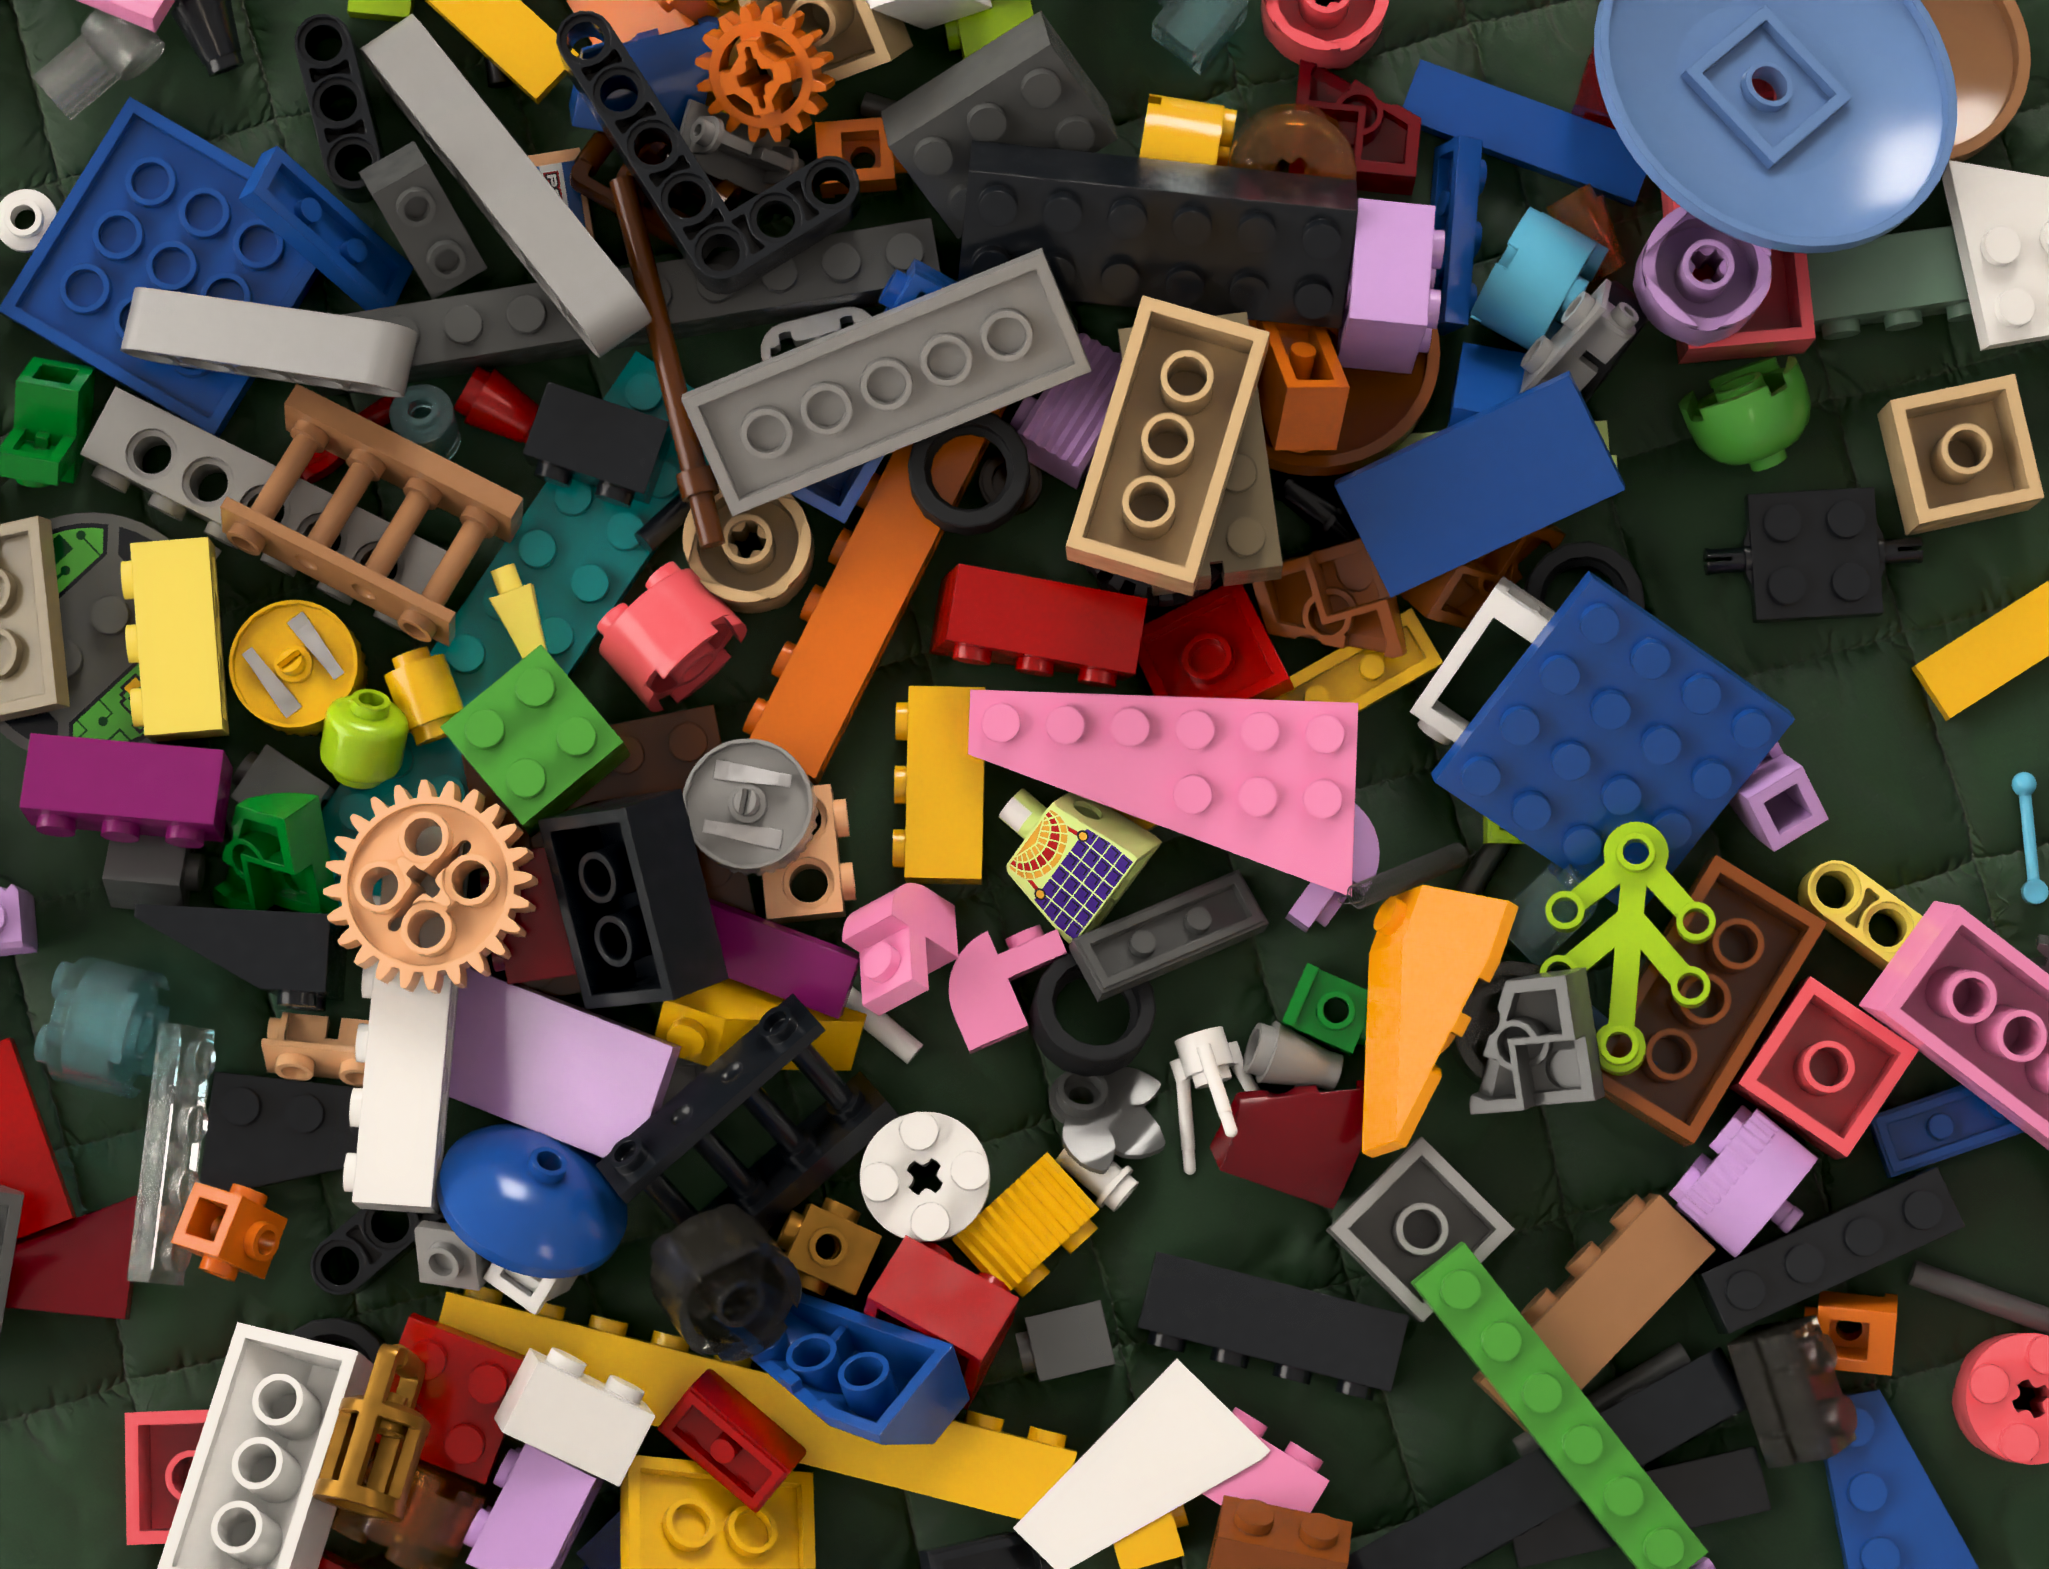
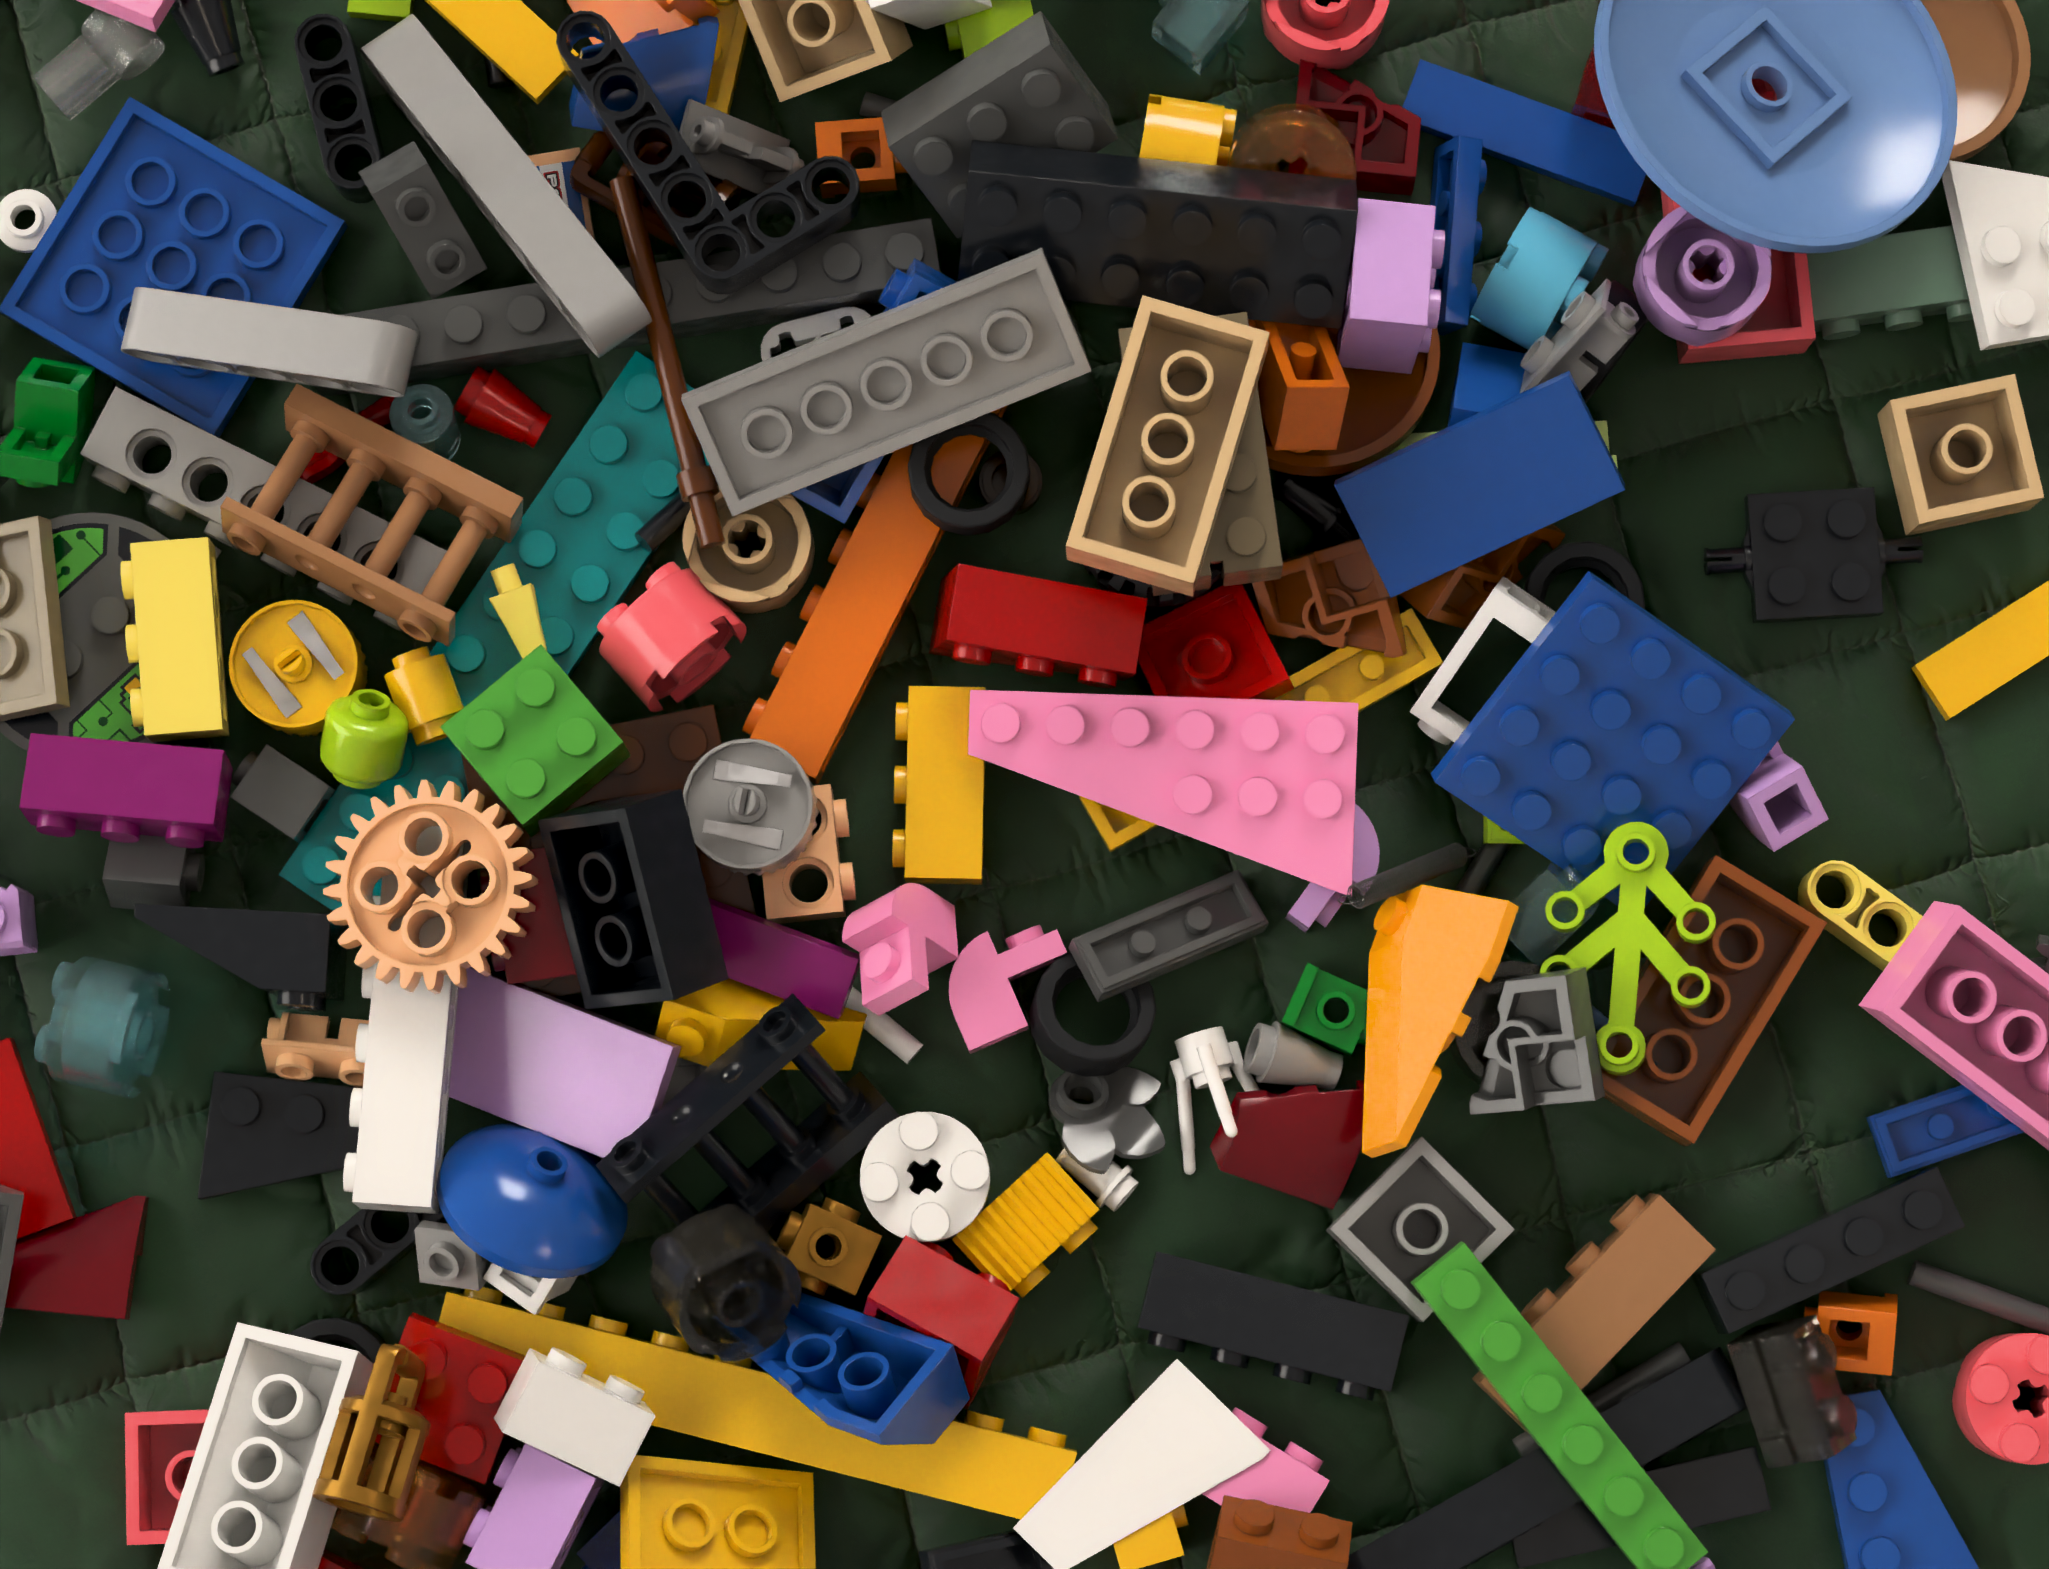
clear plate [127,1022,216,1286] -> none
orange brick [171,1182,288,1282] -> none
green slope [212,793,339,914] -> none
blue plate [238,146,414,311] -> none
black brick [523,382,673,508] -> none
red slope [657,1369,807,1514] -> none
orange gear [695,1,836,142] -> none
torso [999,788,1162,944] -> none
lavender brick [1010,333,1121,490] -> none
dark grey brick [1015,1300,1116,1382] -> none
clear orange cone [1545,183,1627,282] -> none
lavender piece [1668,1105,1818,1258] -> none
bright green cylinder [1678,356,1811,471] -> none
coral brick [1728,976,1919,1160] -> none
medium azure hinge [2011,772,2049,905] -> none

